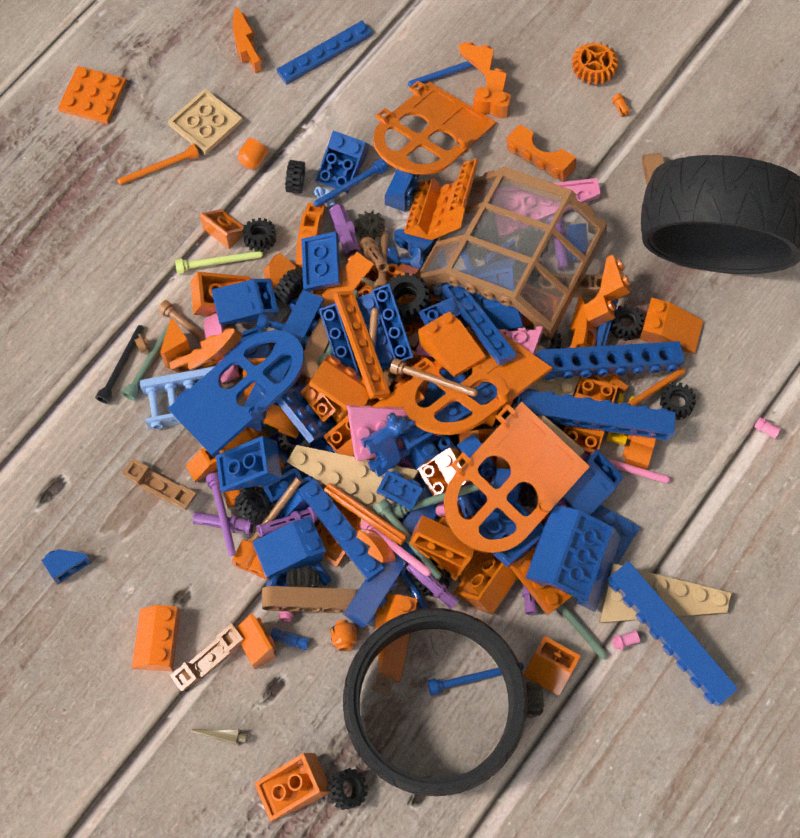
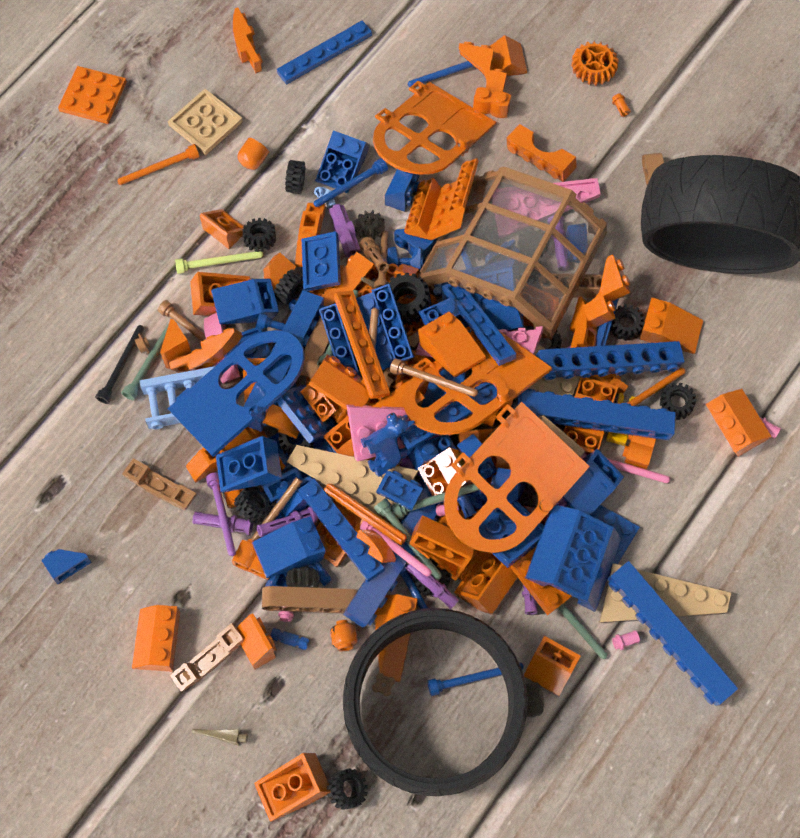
none -> orange slope [490,35,527,76]
none -> orange slope [706,388,772,457]

